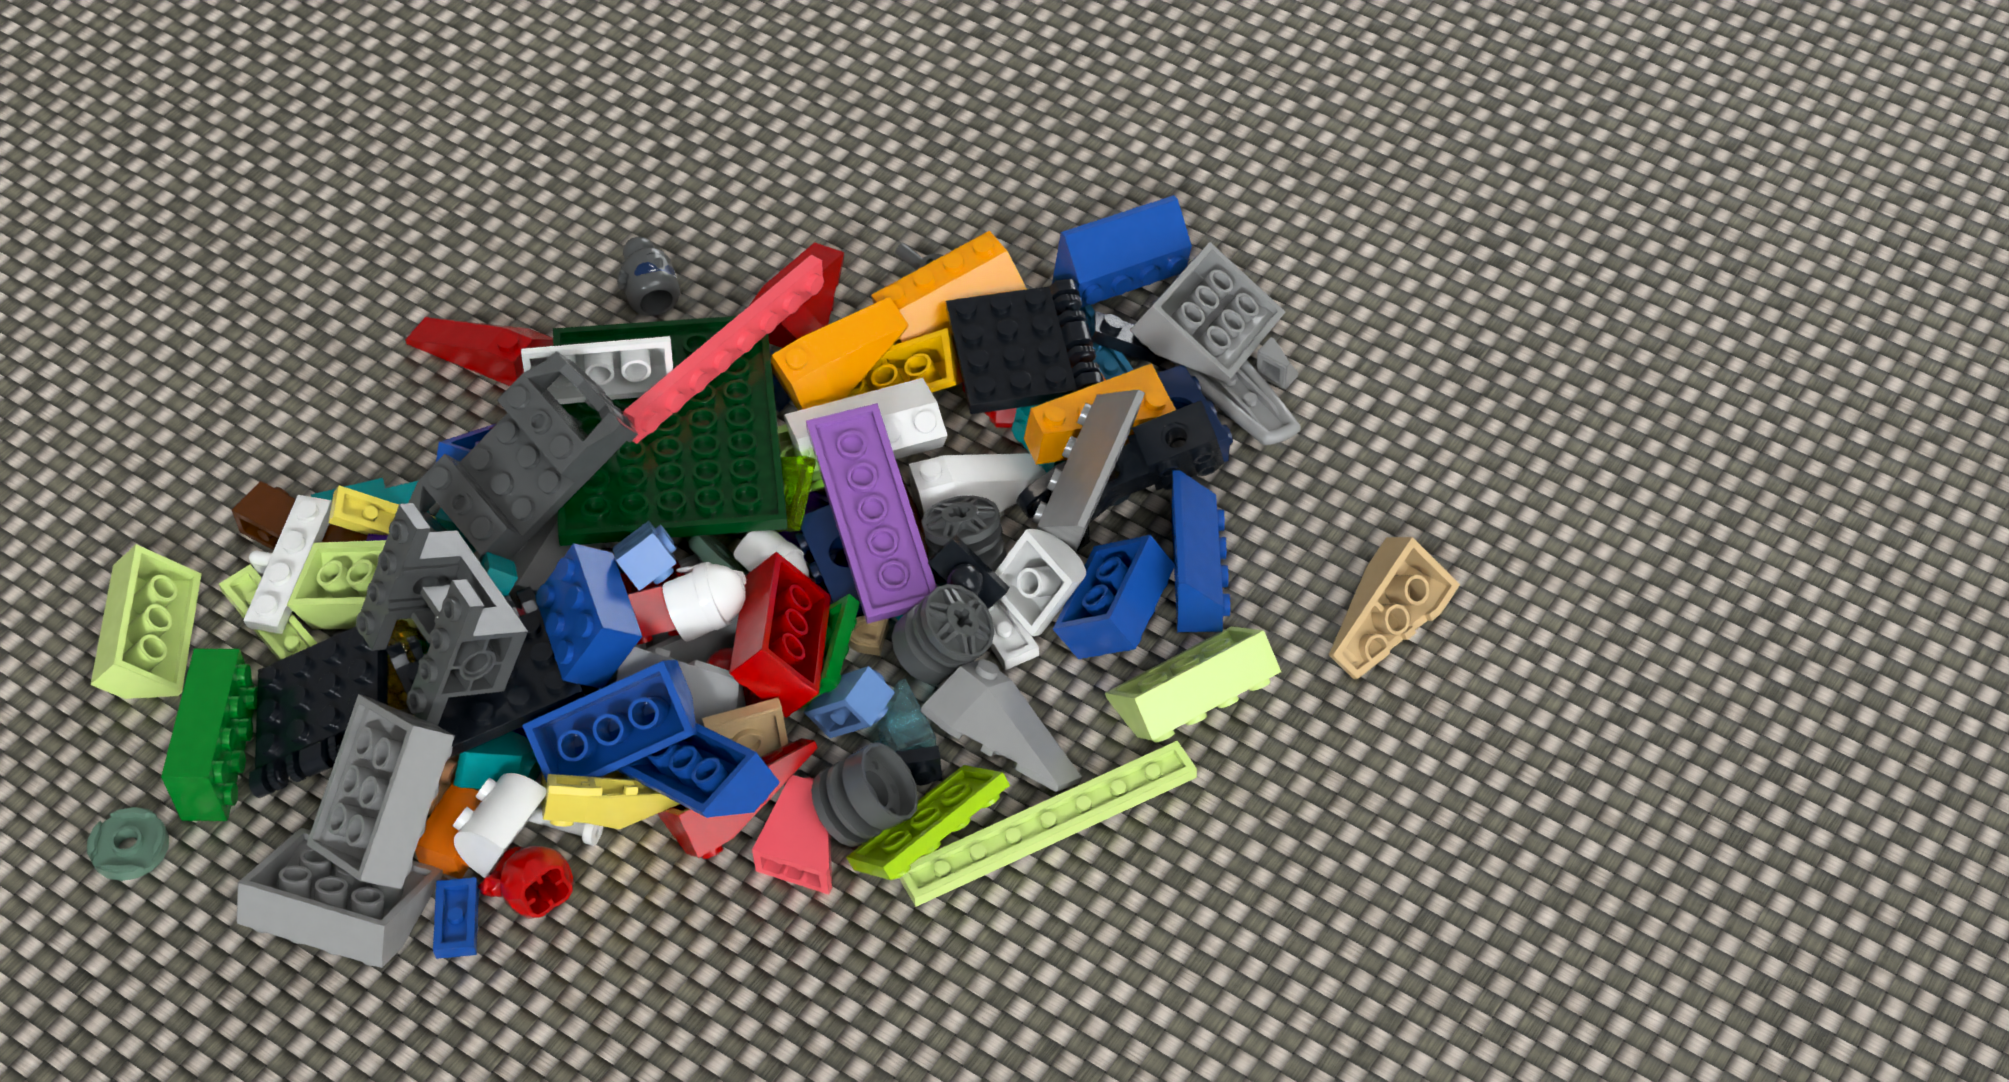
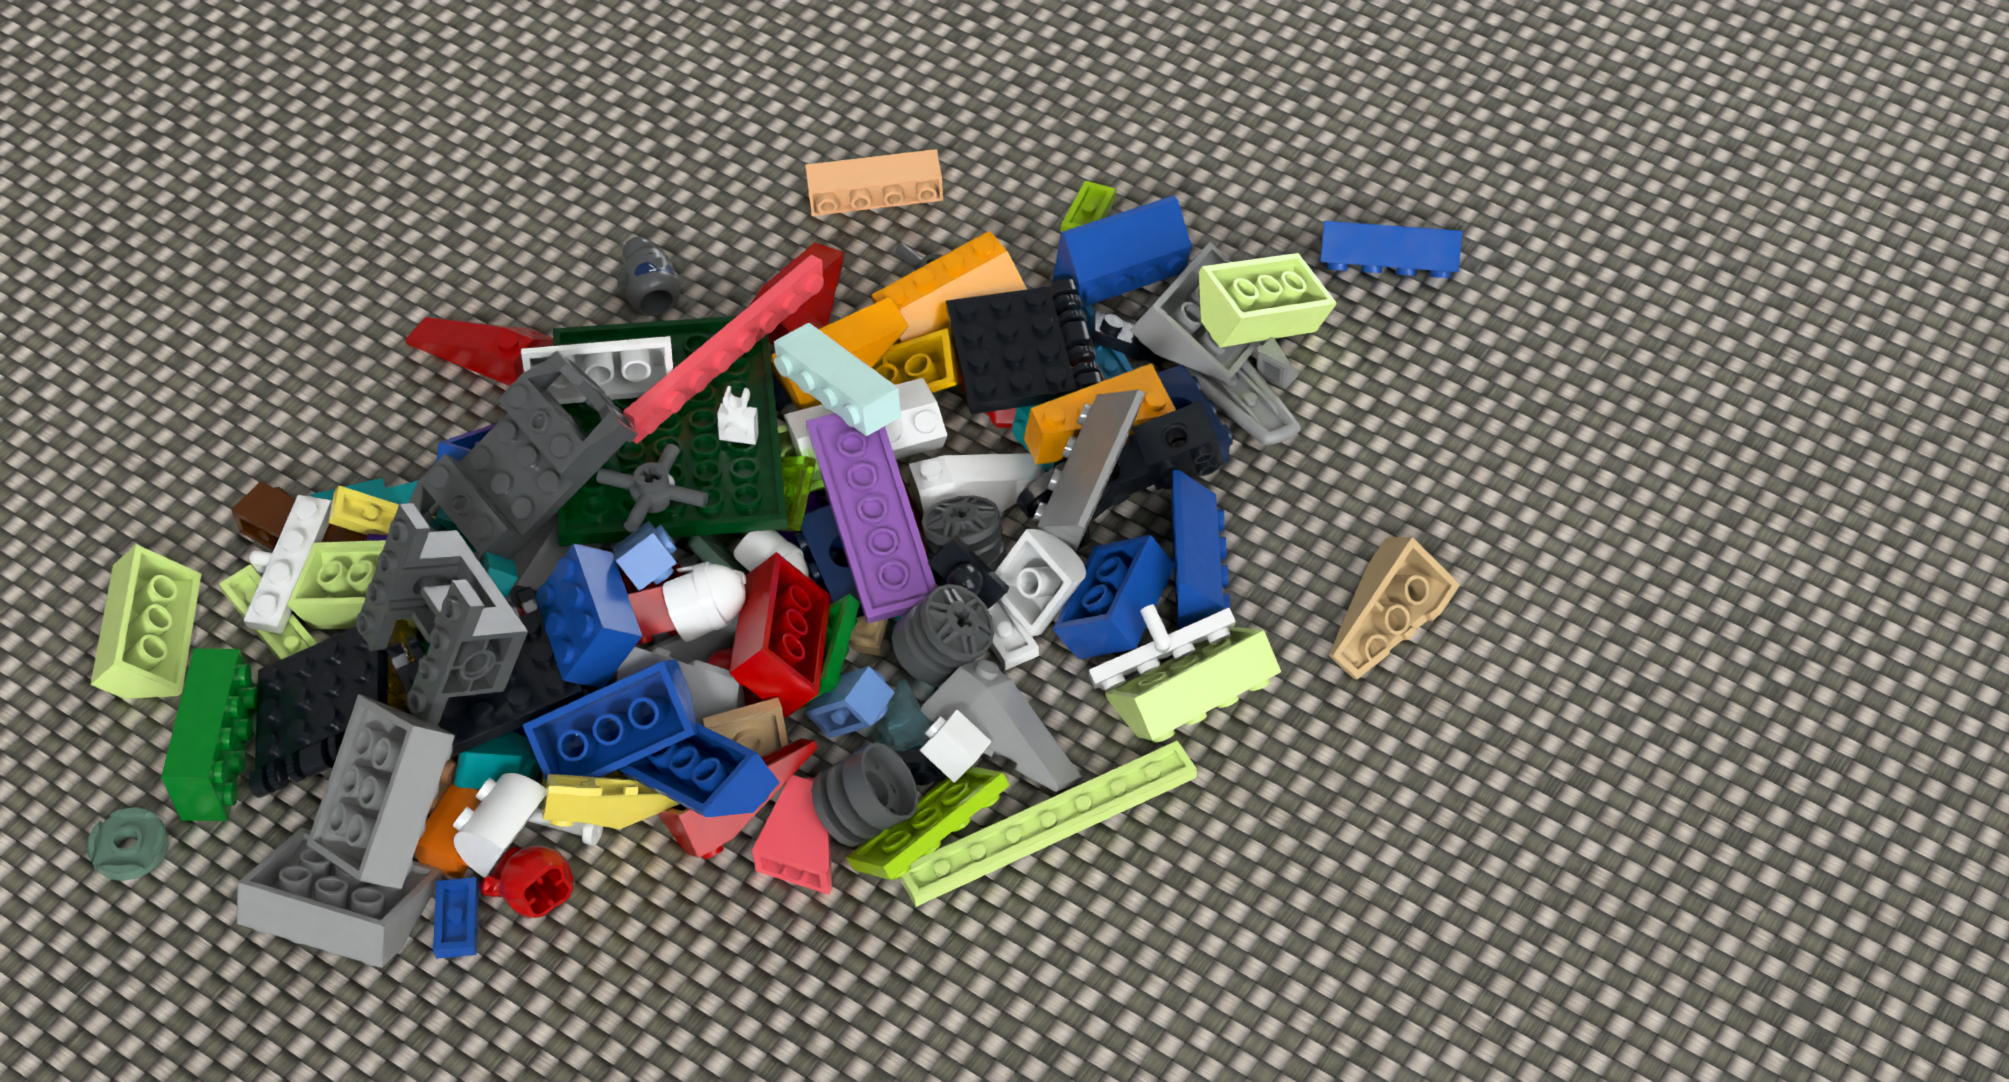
none -> dark grey bar [596,444,708,533]
none -> white plate [717,386,759,445]
none -> light aqua brick [774,323,902,436]
none -> light nougat brick [805,149,943,216]
none -> white brick [920,710,992,783]
none -> lime plate [1061,181,1116,232]
none -> white plate [1088,604,1236,691]
none -> yellowish green slope [1199,253,1337,348]
none -> blue slope [1321,221,1463,278]

